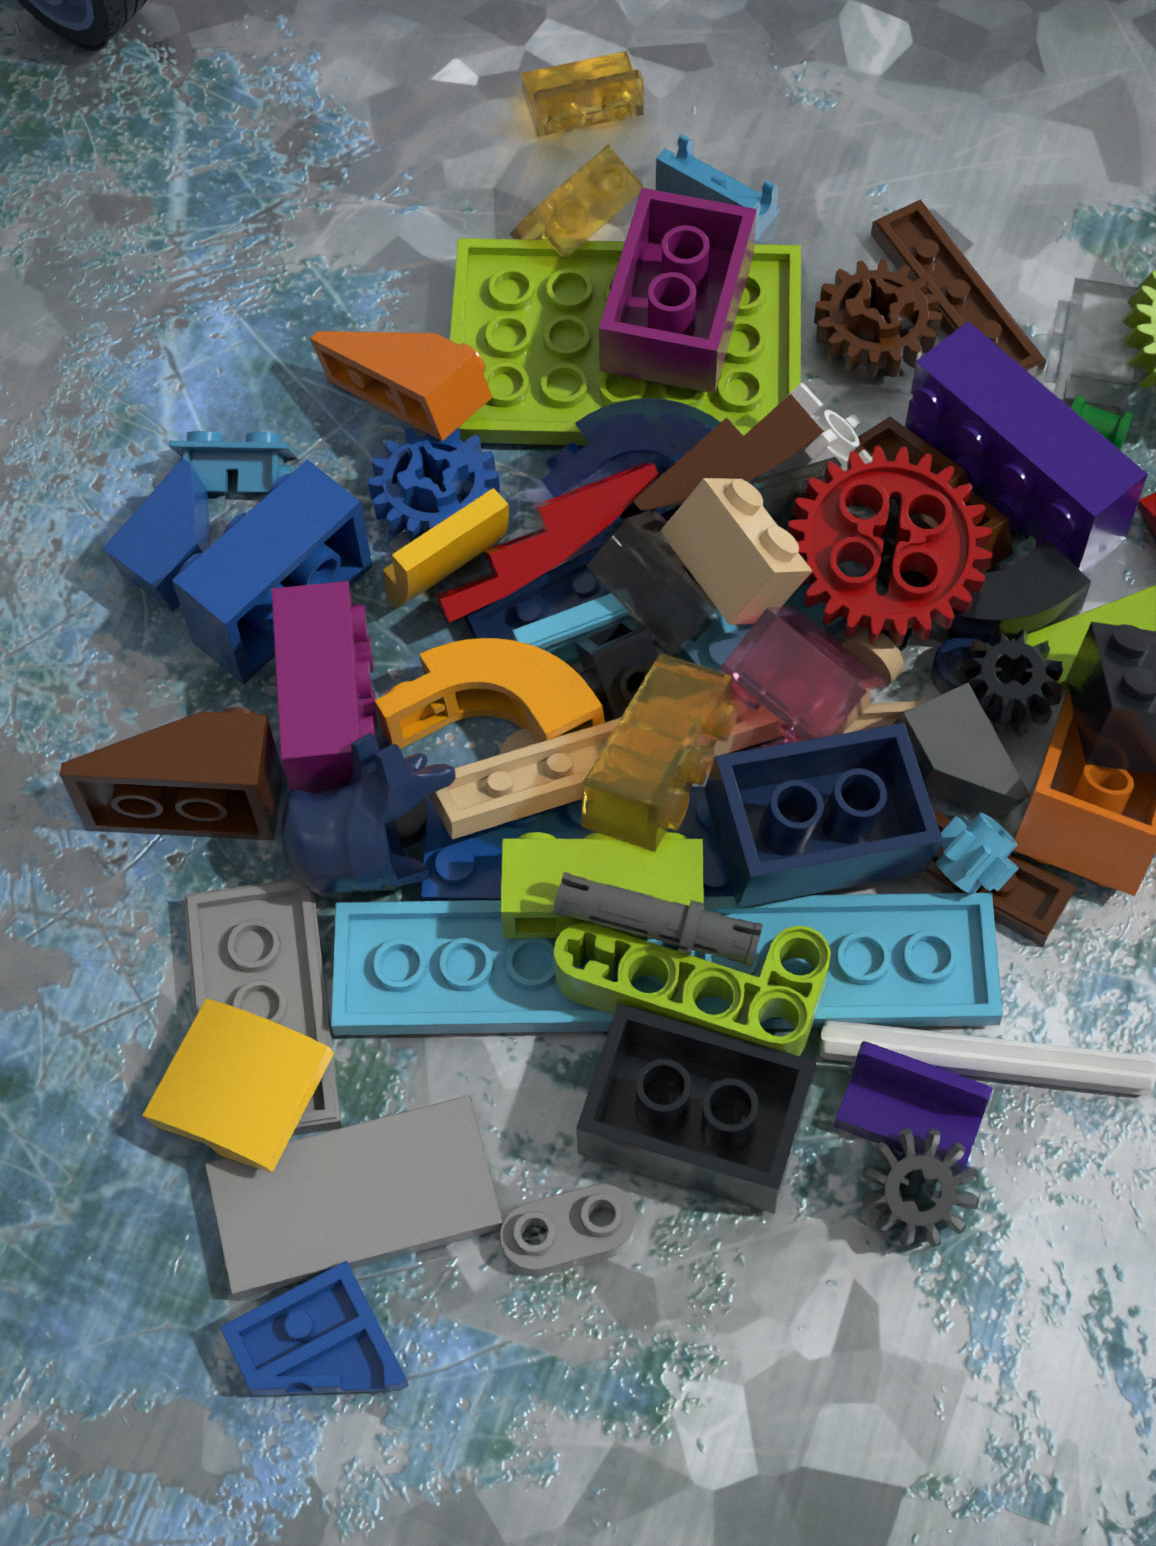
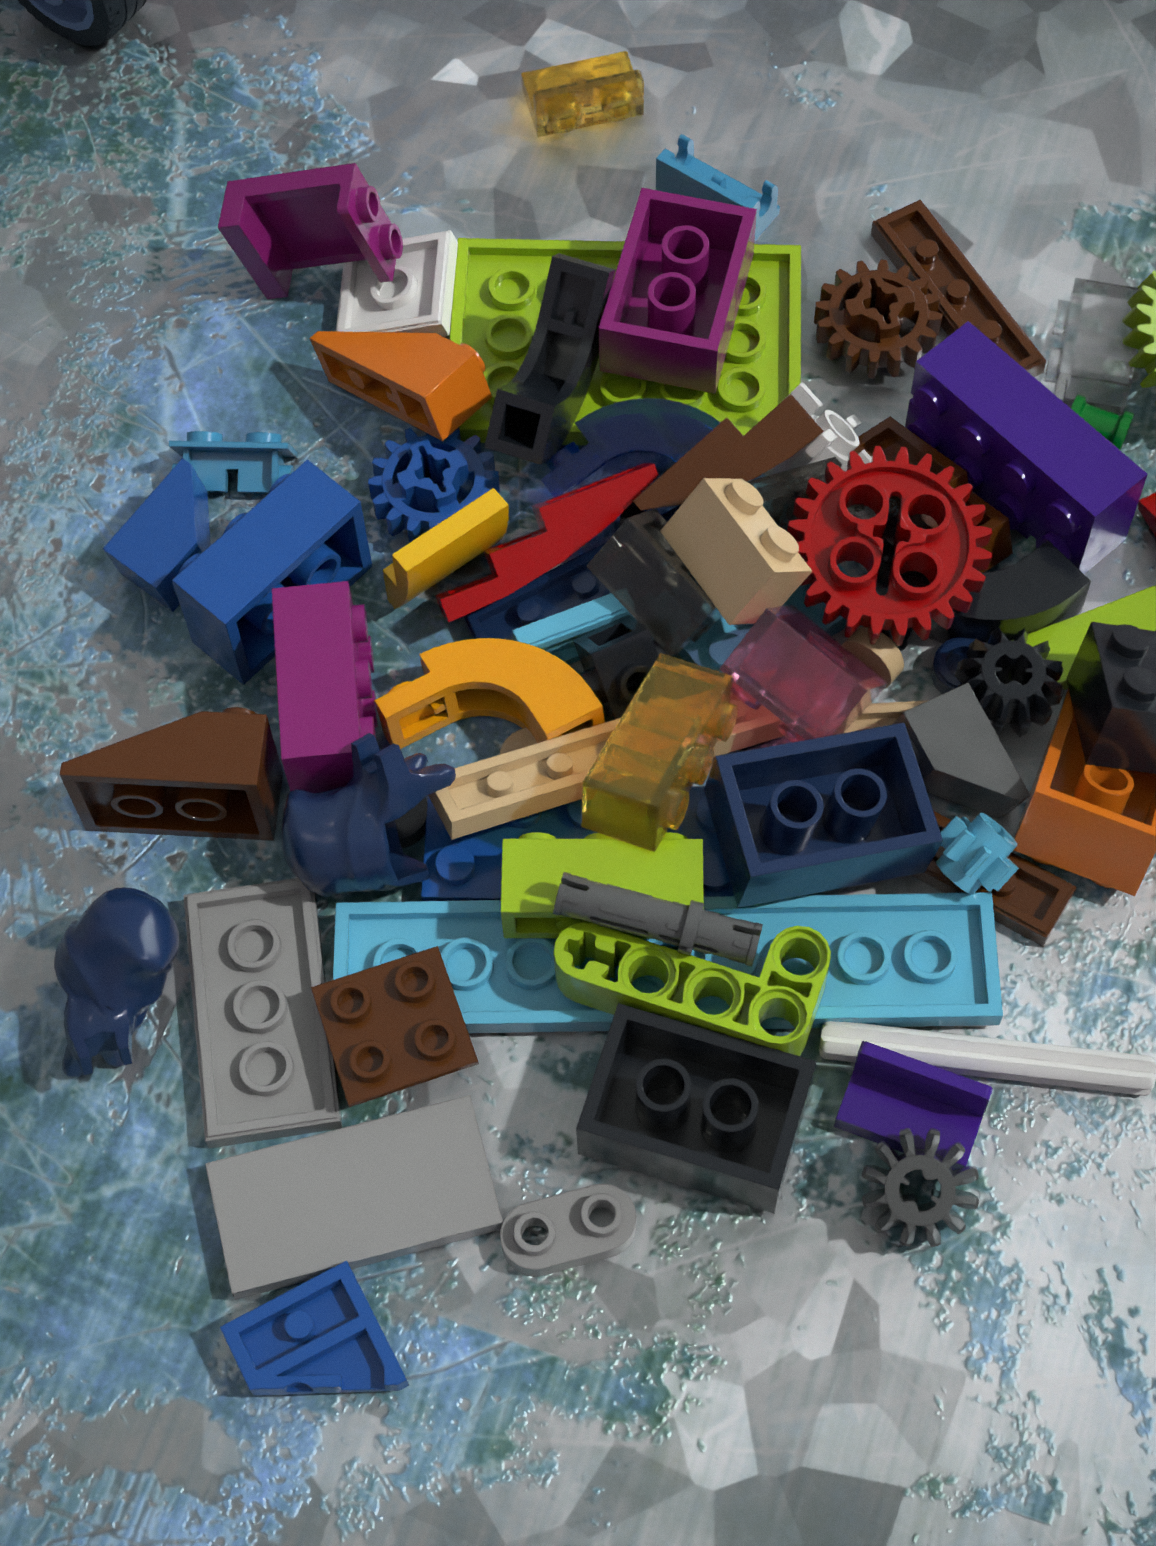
yellow slope [142,998,334,1173] -> none
clear yellow bracket [510,144,643,258] -> none
none -> dark blue piece [54,887,180,1077]
none -> magenta panel [218,163,403,299]
none -> reddish brown hinge [311,946,479,1107]
none -> white tile [336,230,458,337]
none -> black arch [484,254,615,465]

